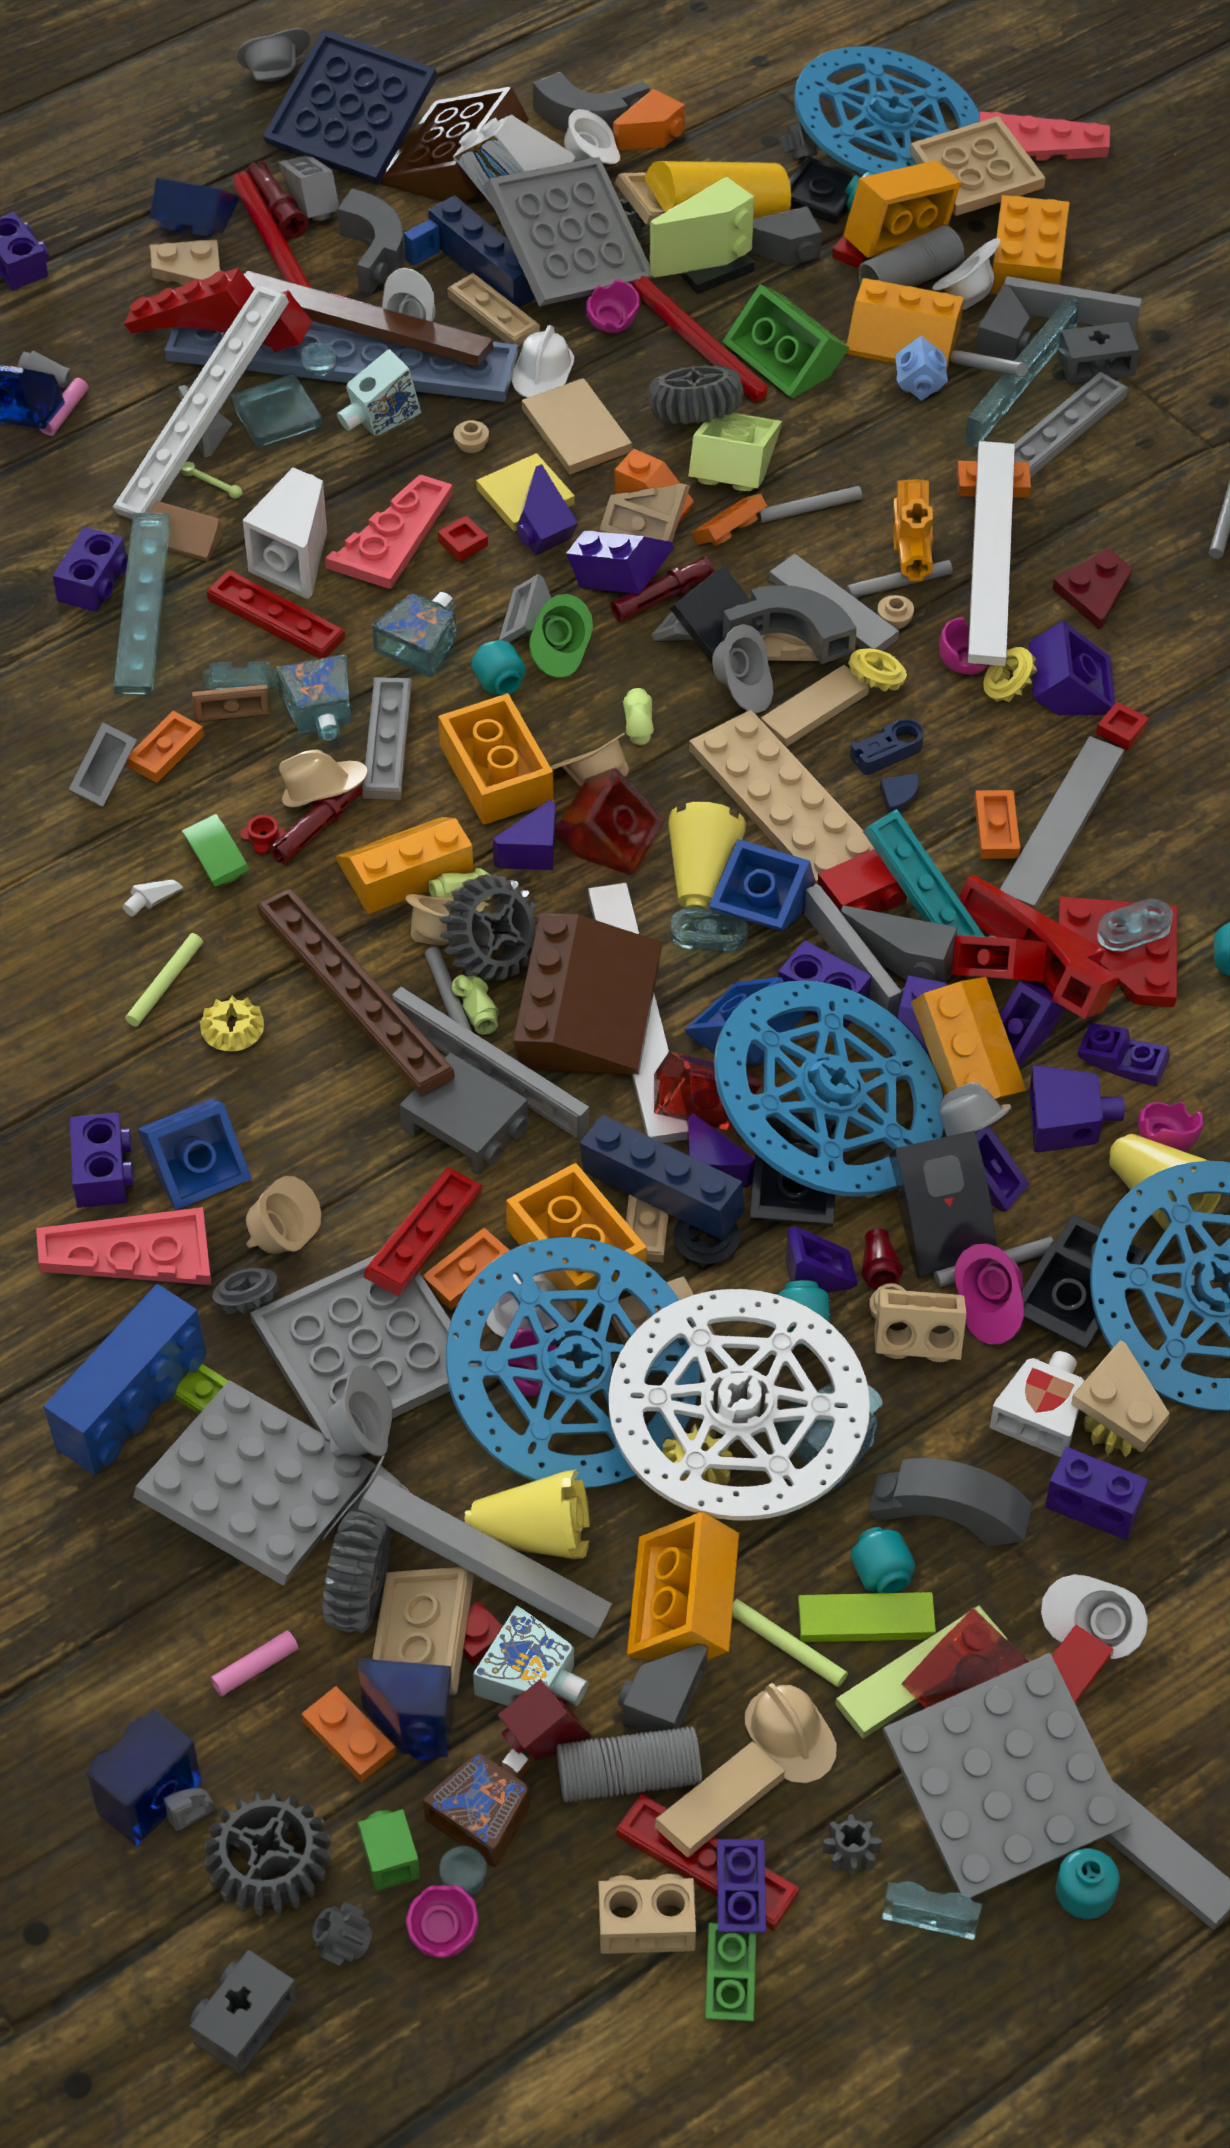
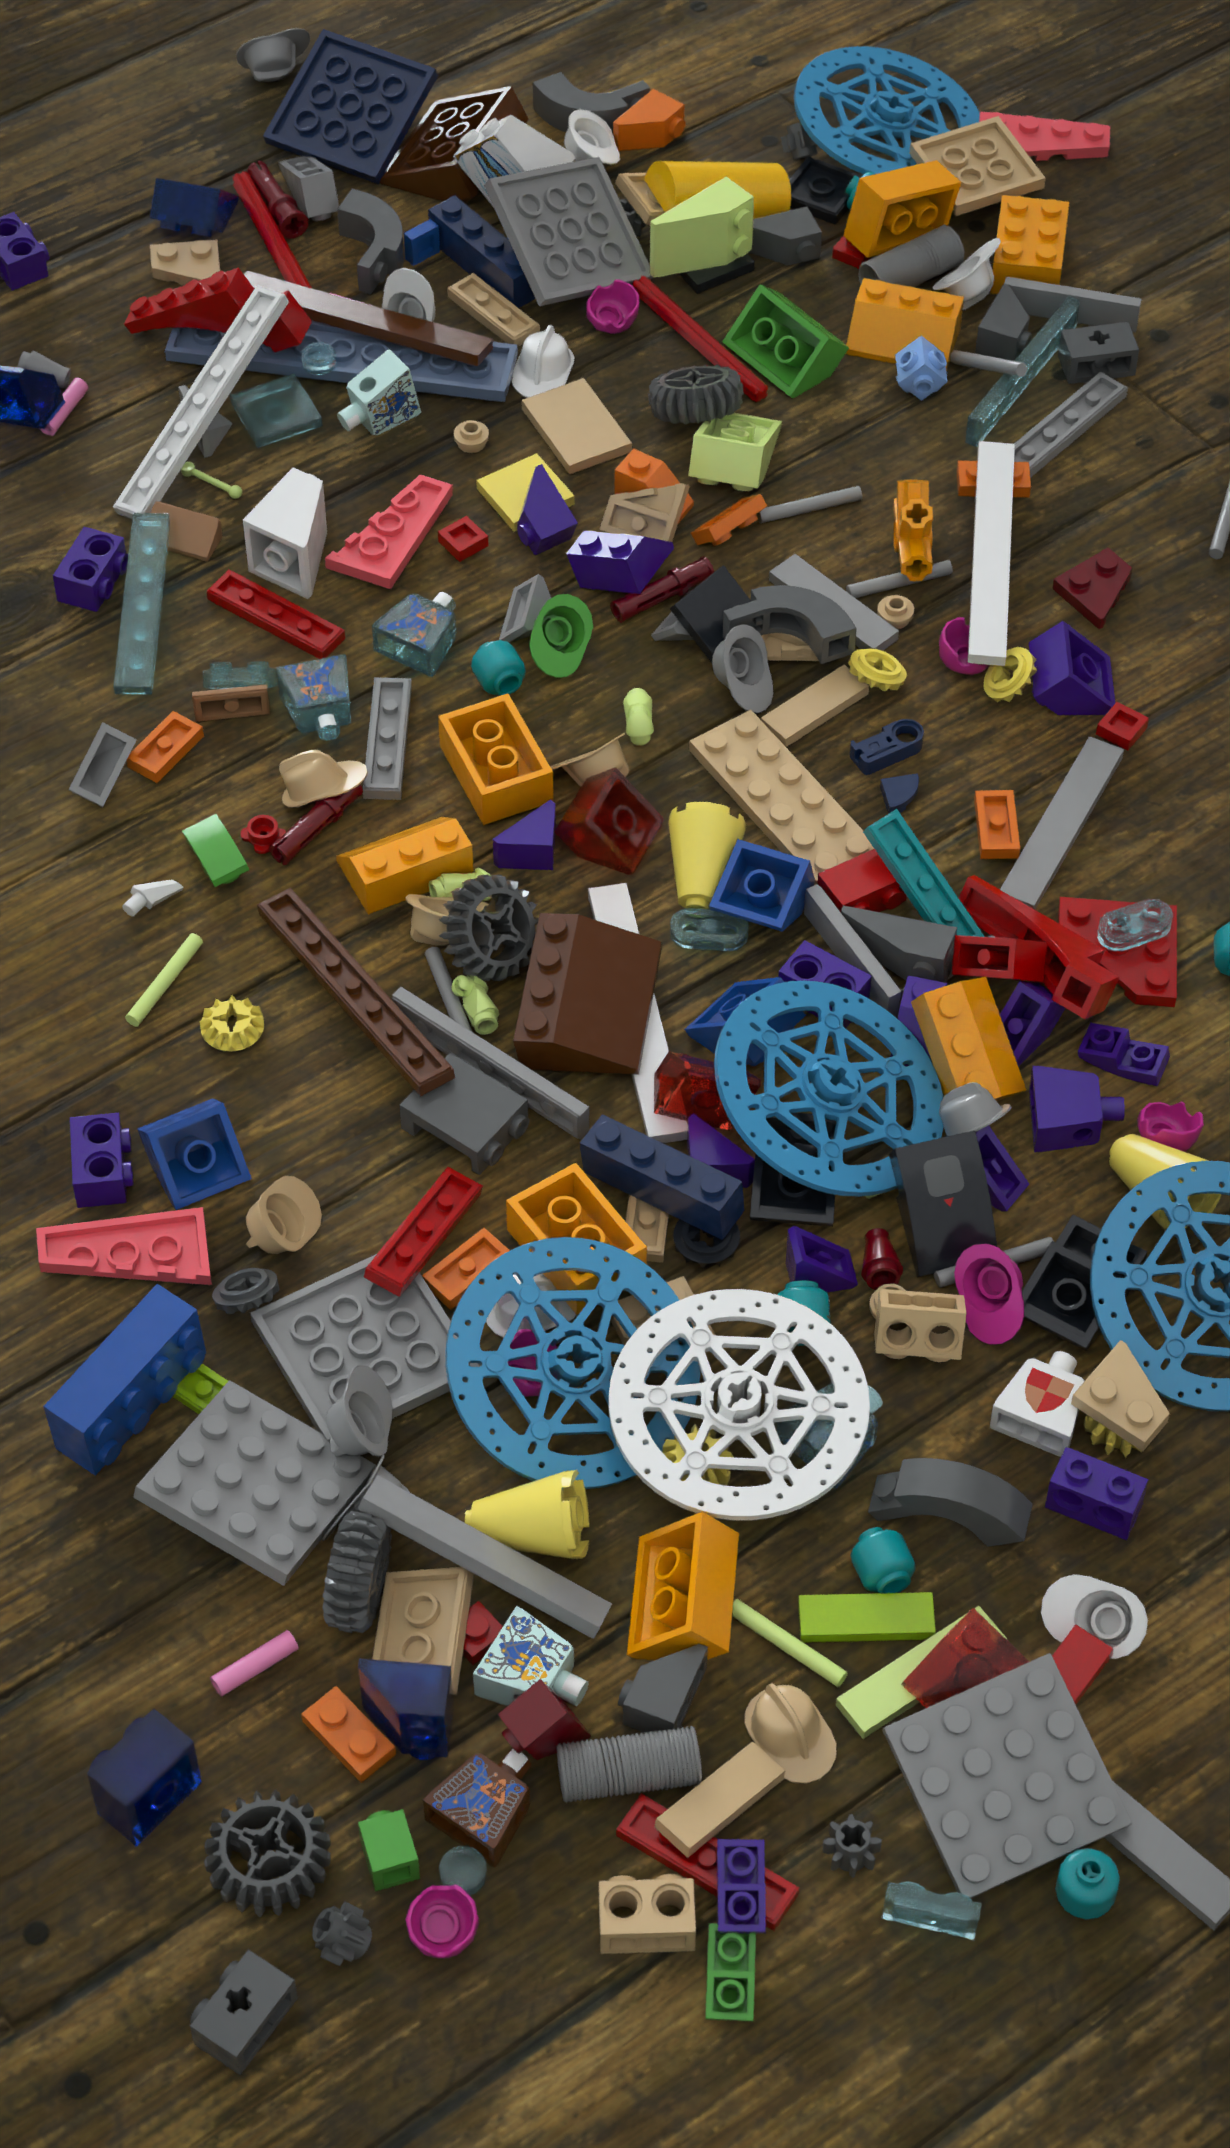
light grey tile [164,1788,216,1831] -> none

